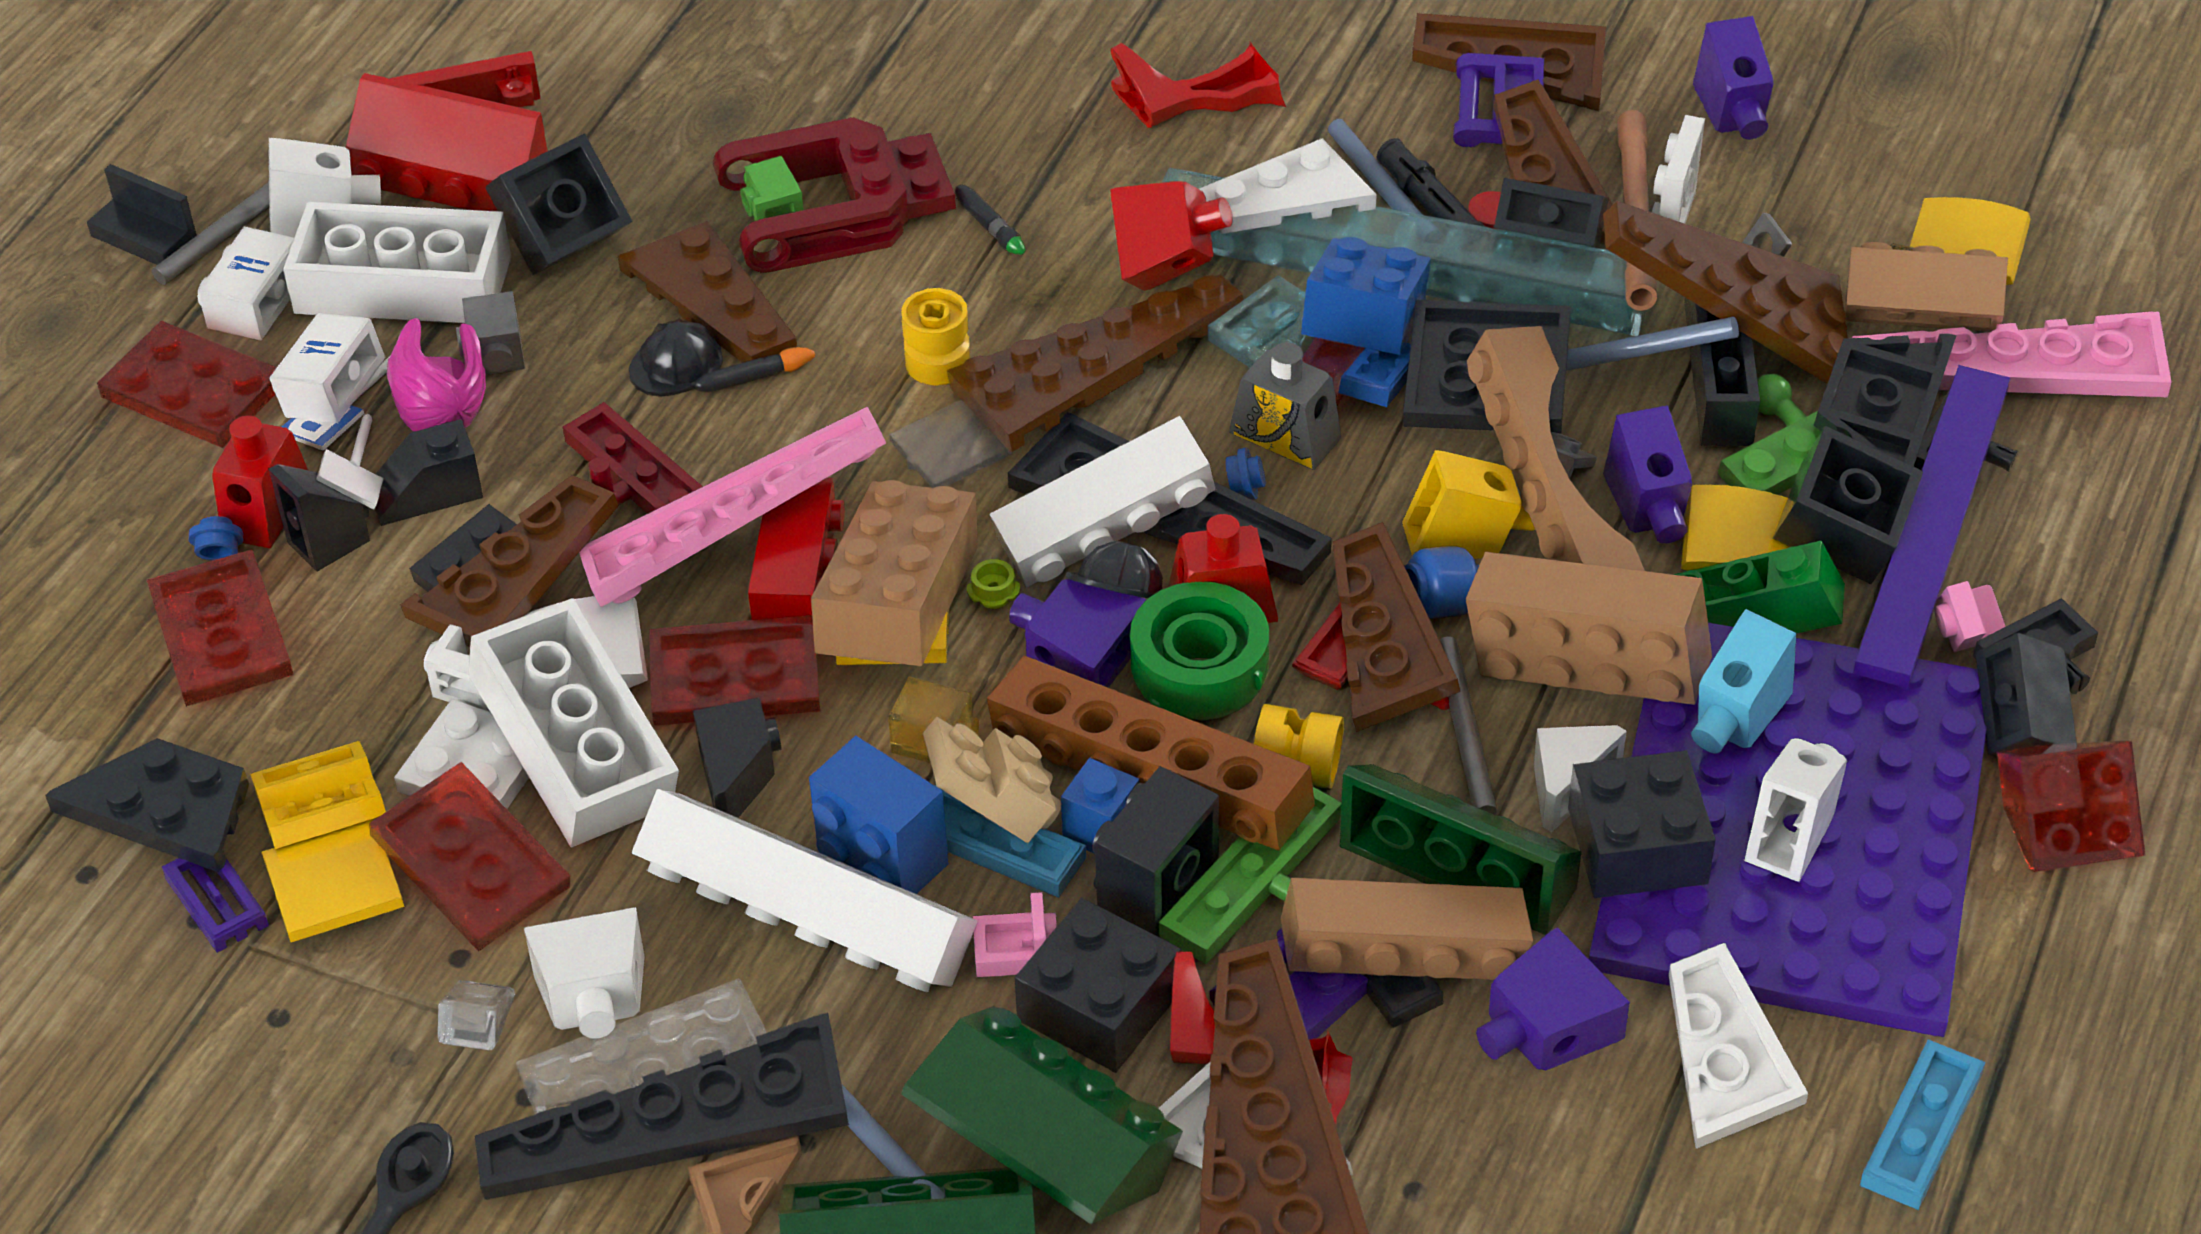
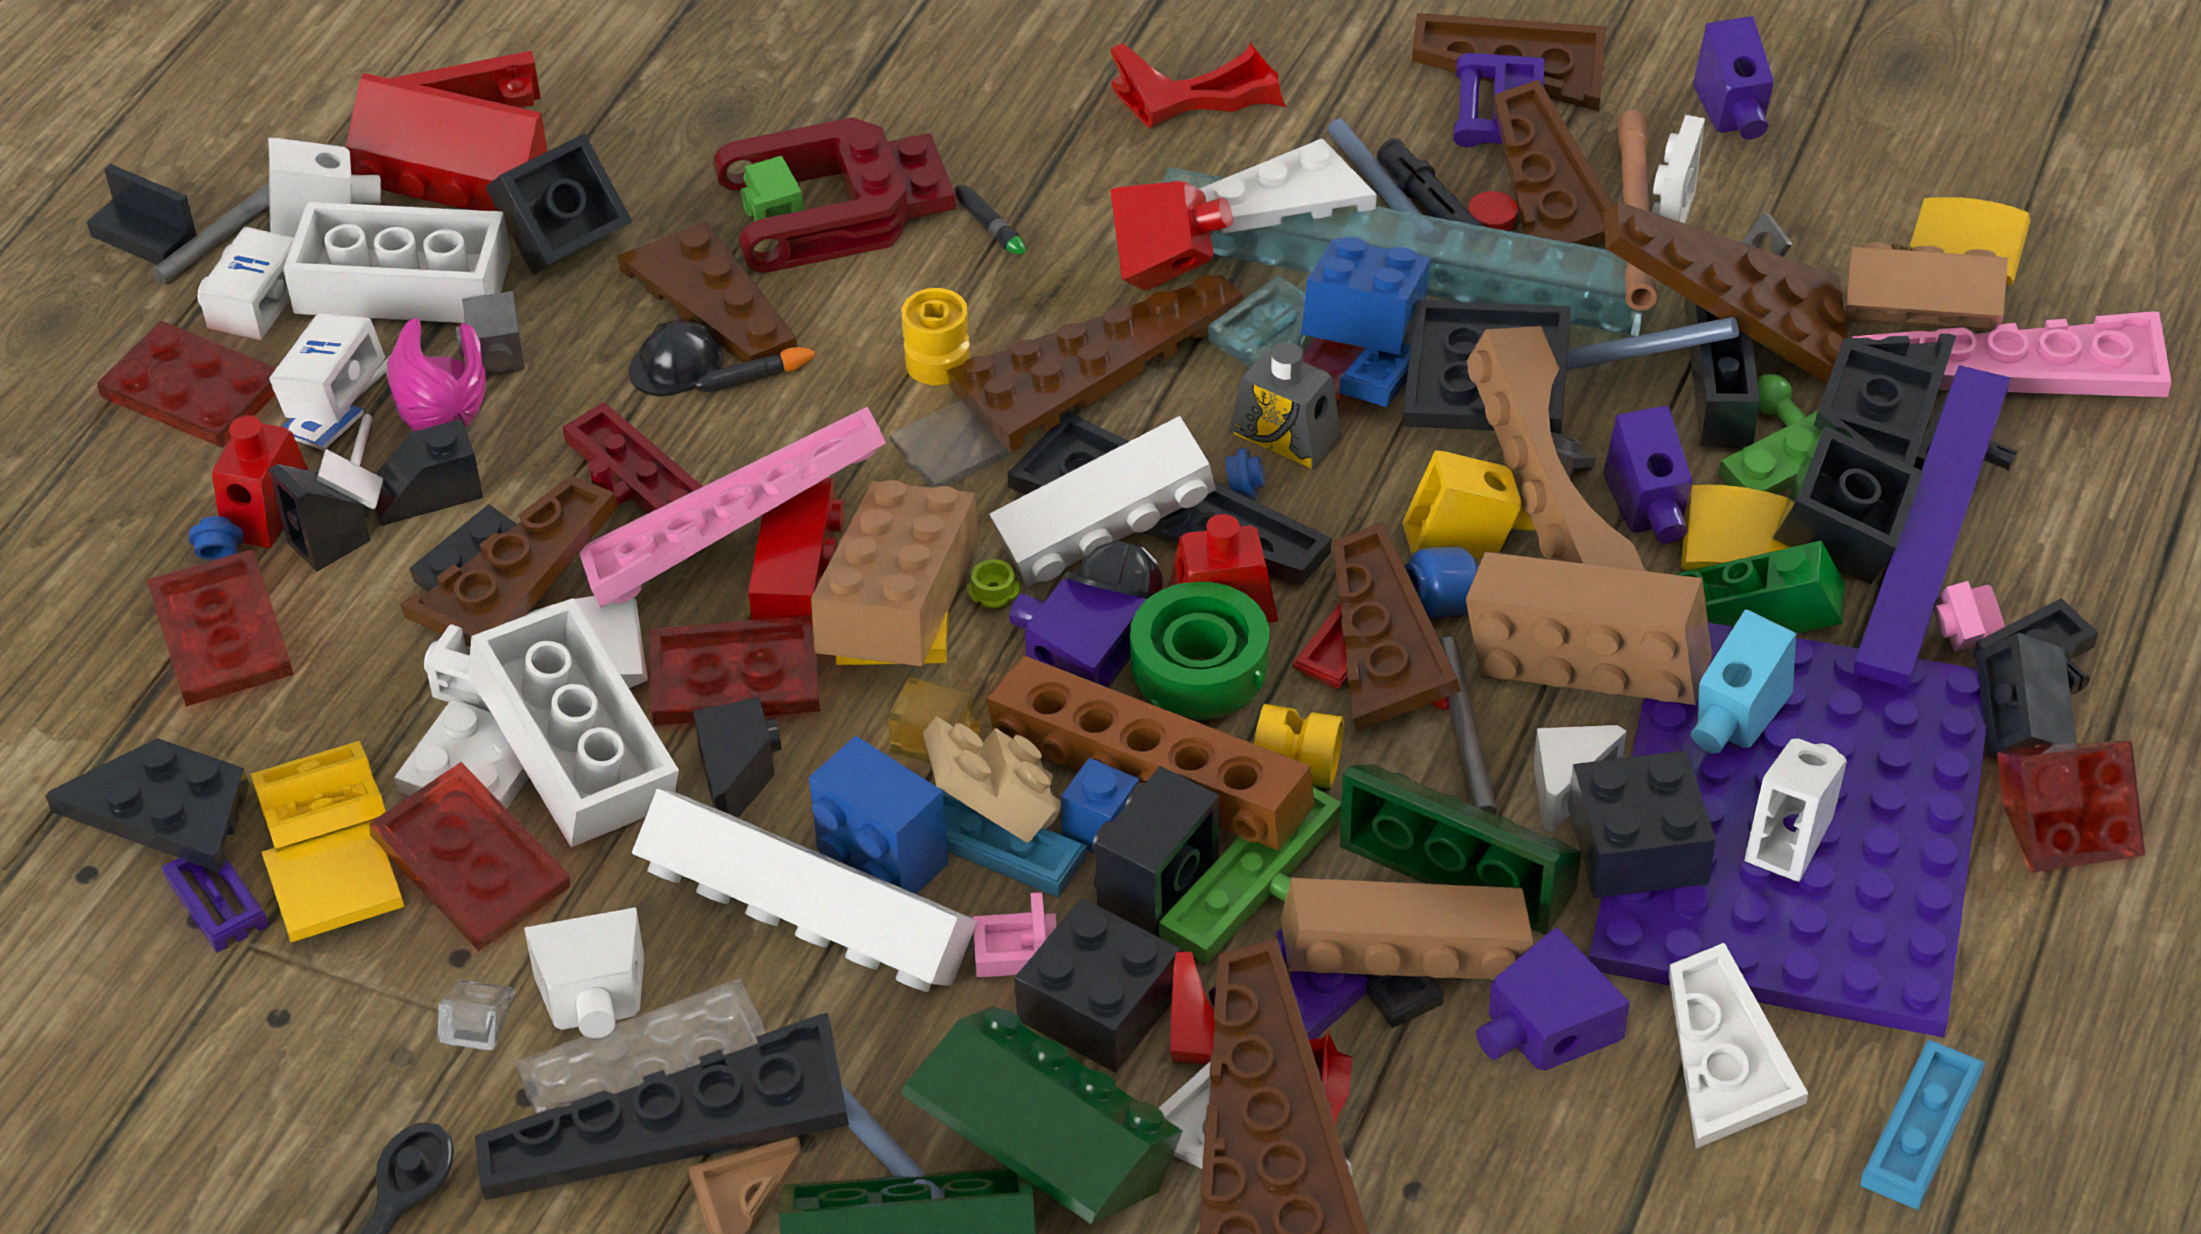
black brick [1494,178,1609,249] -> none

